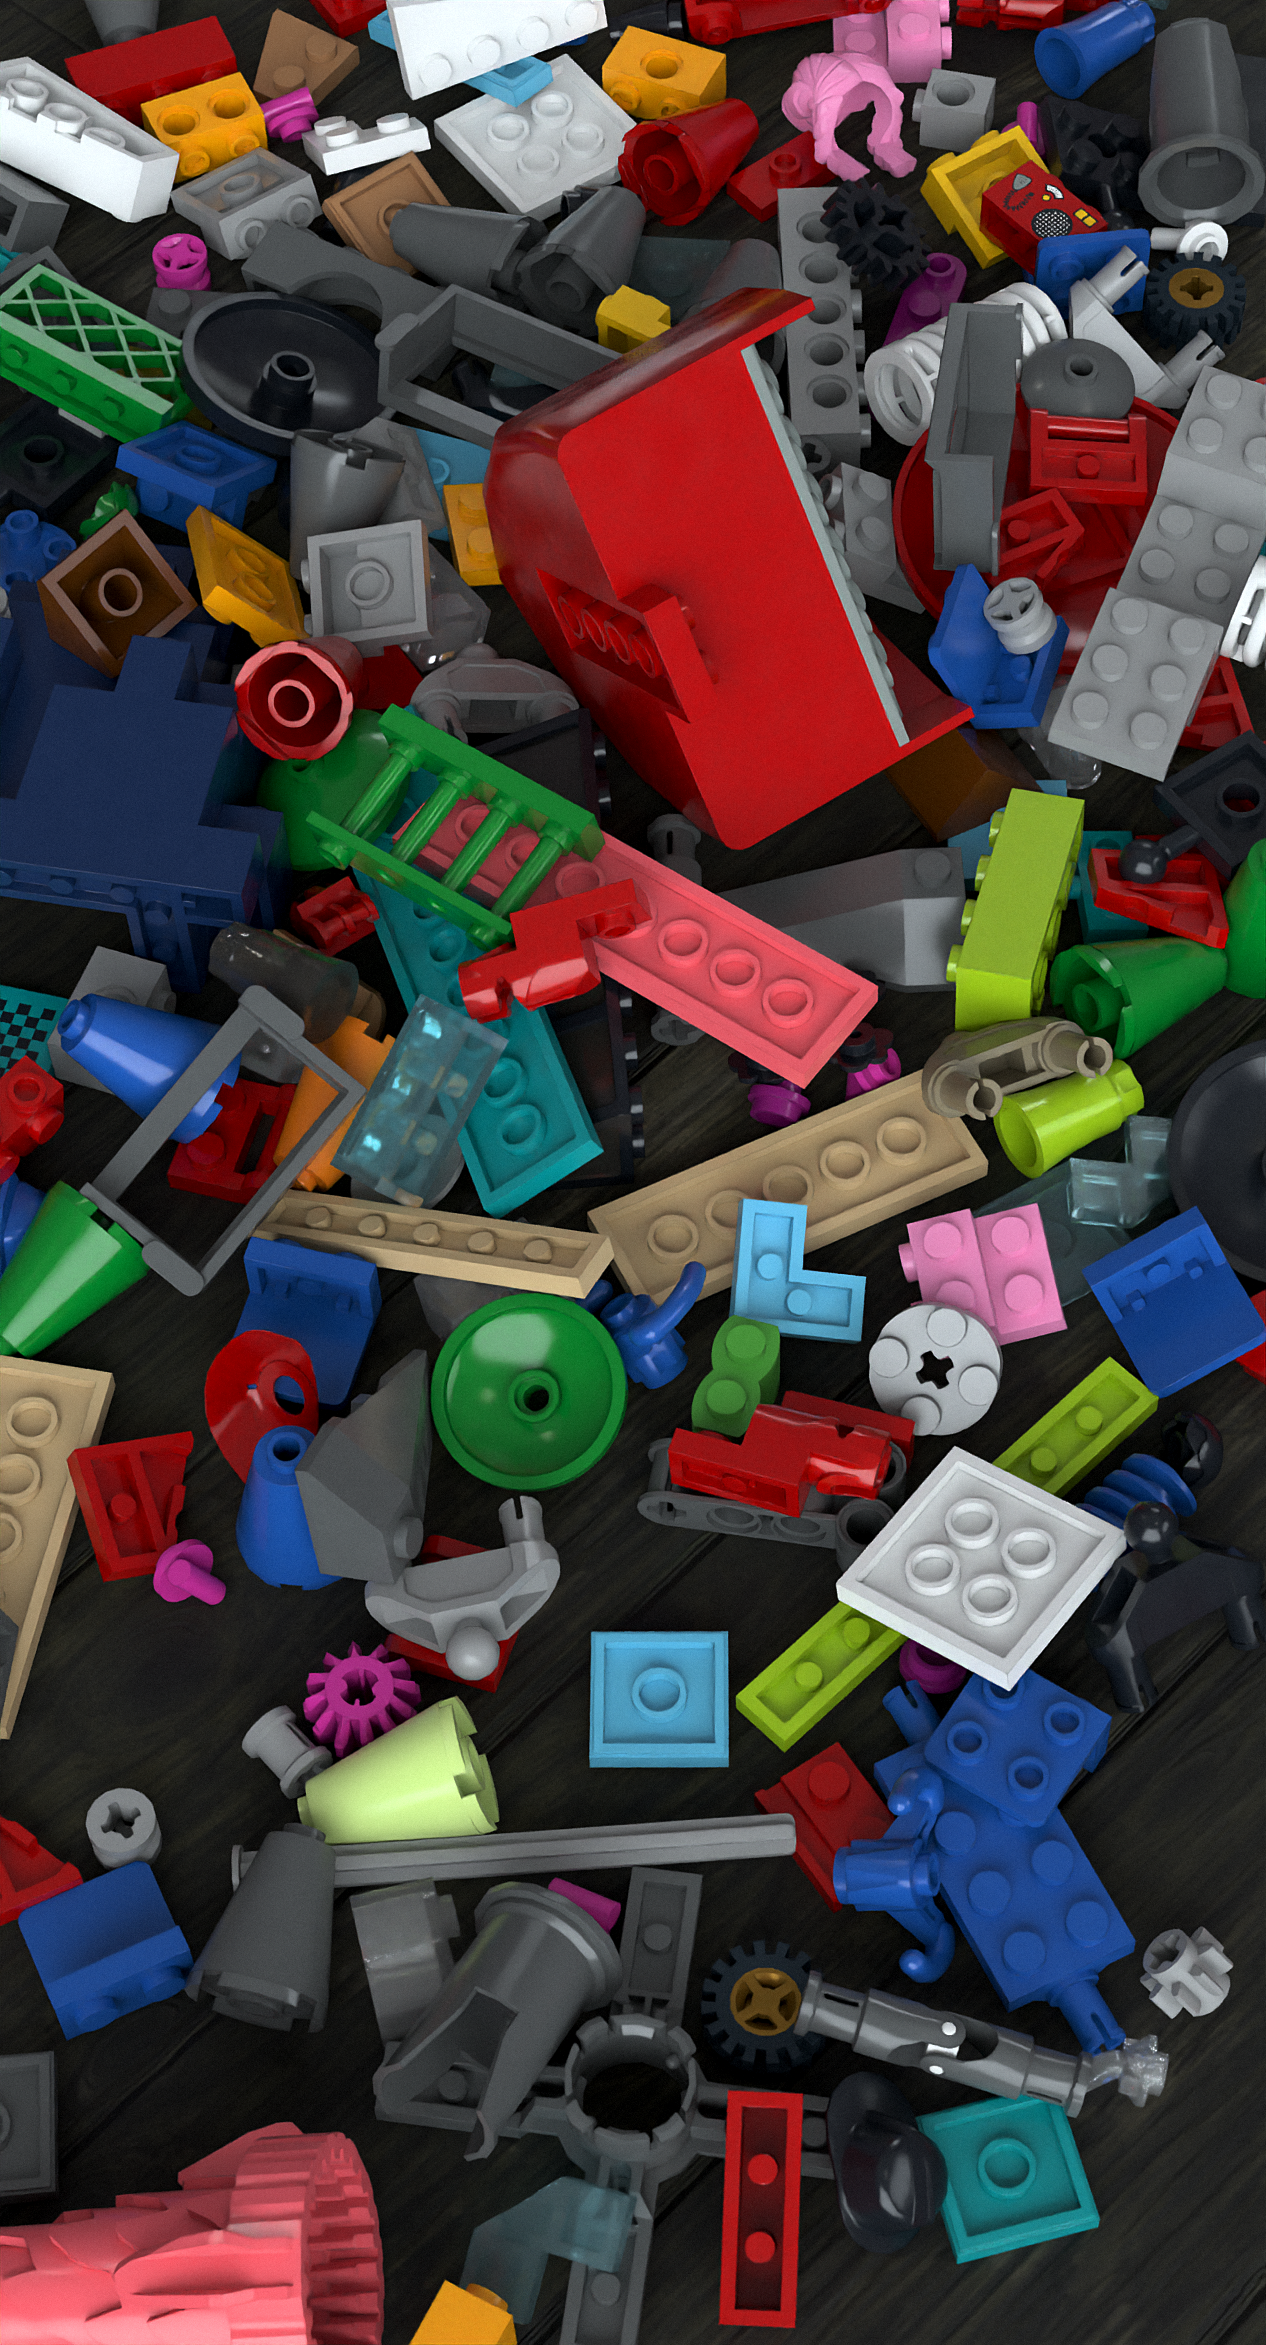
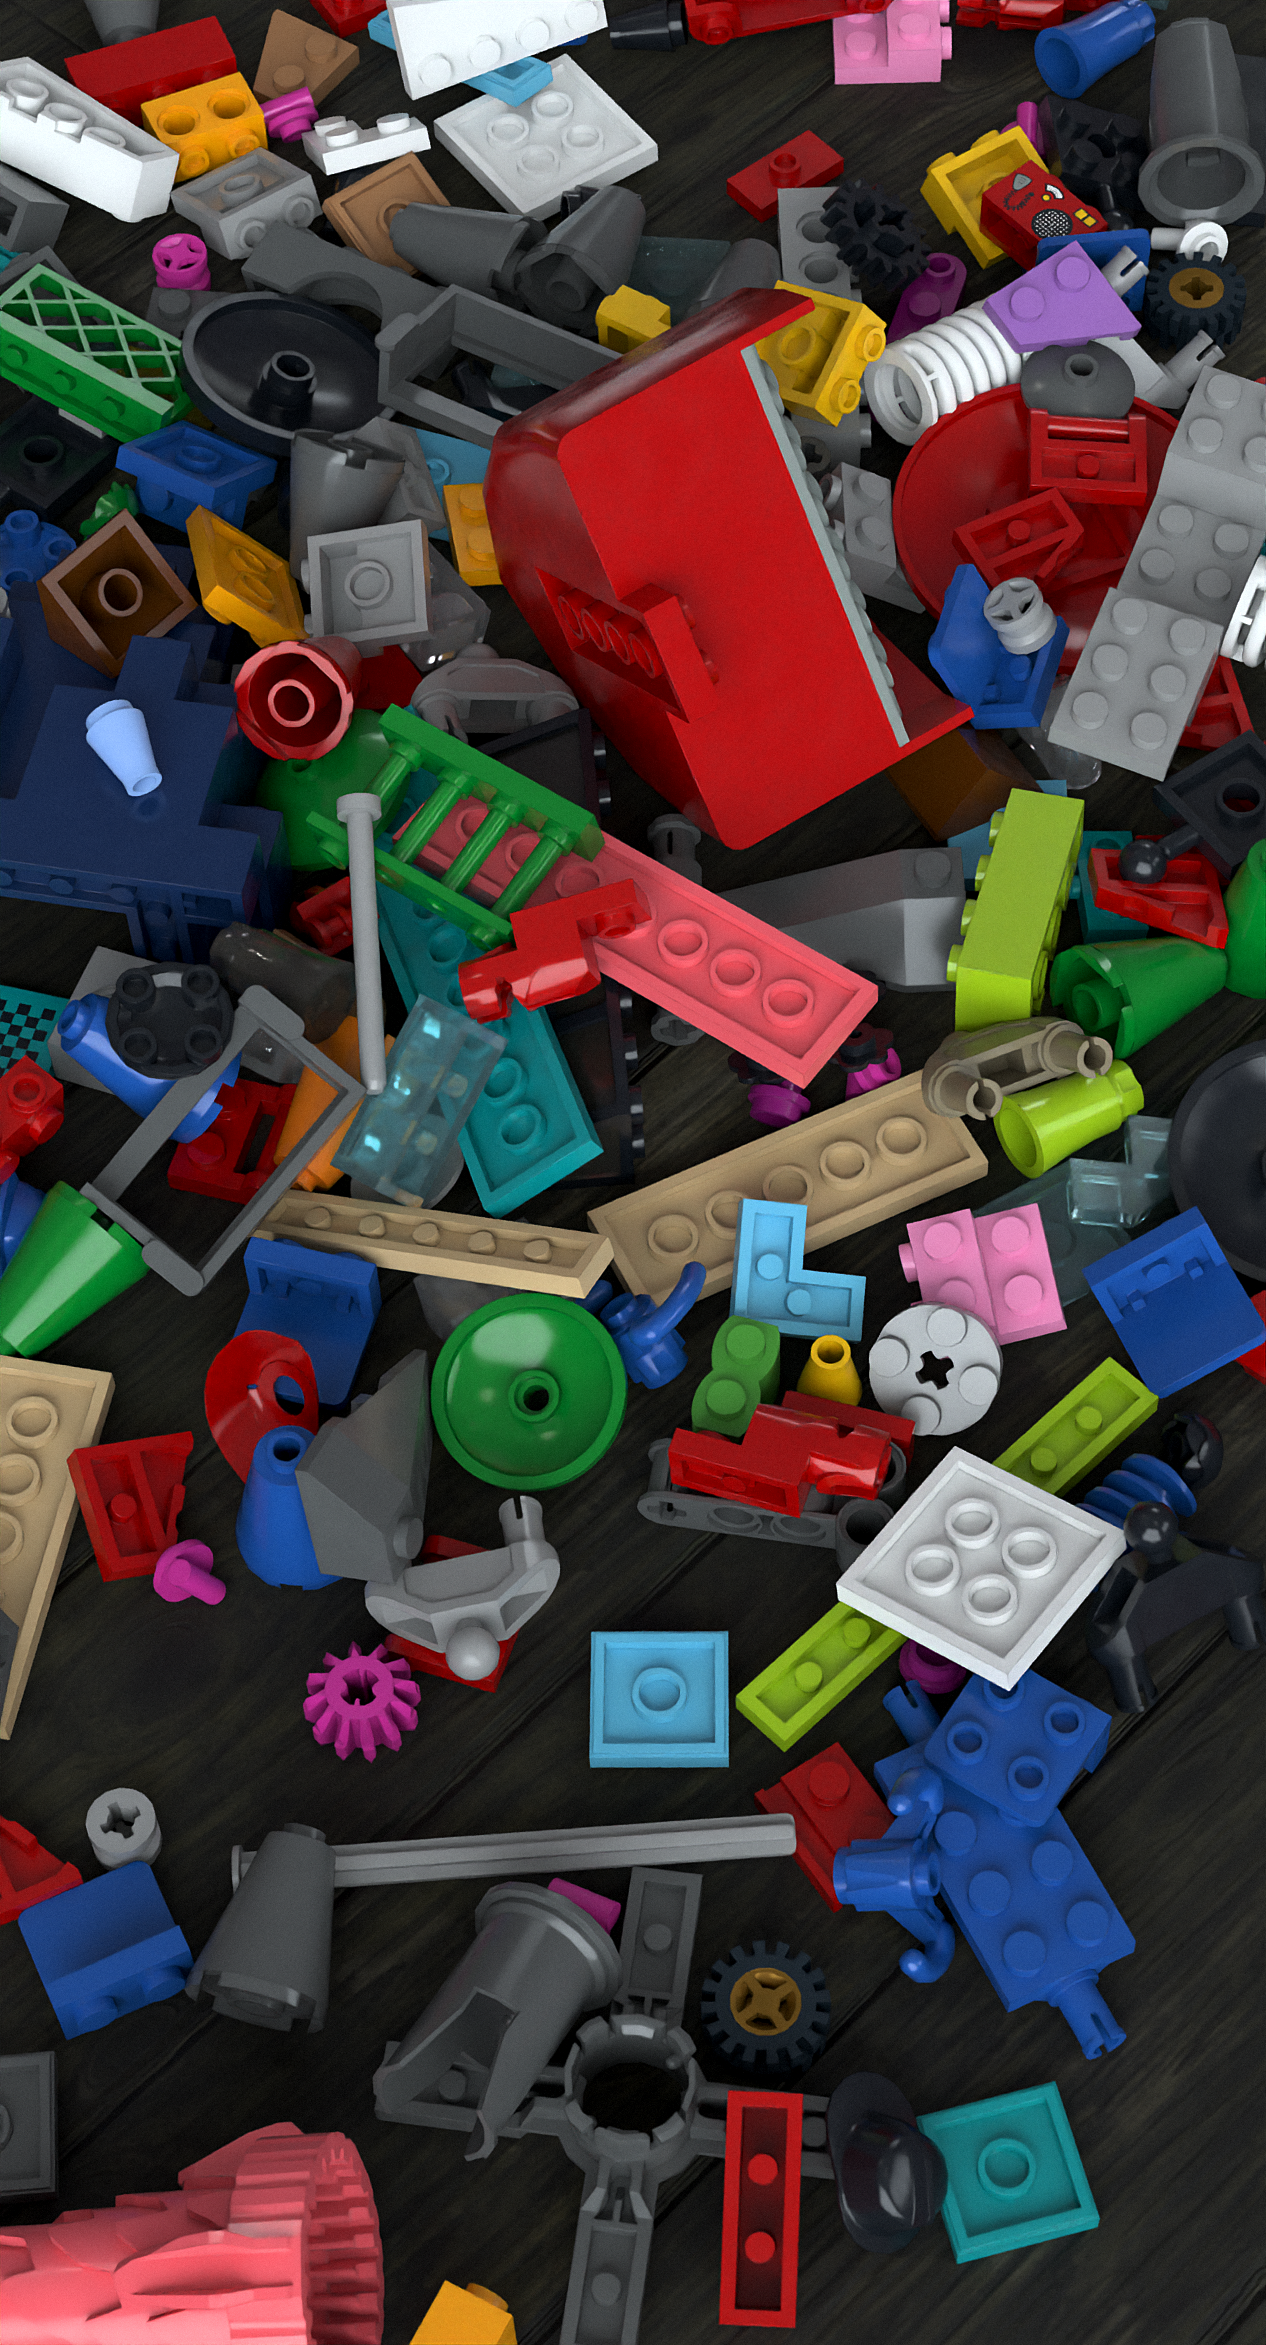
light grey bush [242,1705,333,1799] -> none
yellowish green cone [297,1696,499,1846] -> none
clear brick [349,1877,461,2047] -> none
clear light blue tile [459,2176,638,2325] -> none
light orange brick [602,25,726,120] -> none
red cone [618,98,759,226] -> none
bright pink hair [782,50,917,183] -> none
dark grey piece [793,1970,1093,2118] -> none
light grey brick [912,68,996,153] -> none
dark grey piece [924,303,1023,576] -> none
clear plate [1086,2034,1169,2107] -> none
light grey gear [1140,1926,1233,2019] -> none
none -> light blue cone [86,700,162,796]
none -> black dish [105,961,235,1081]
none -> light grey bar [336,793,387,1095]
none -> yellow plate [754,280,887,427]
none -> yellow cone [797,1335,862,1406]
none -> medium lavender wing [982,240,1142,353]

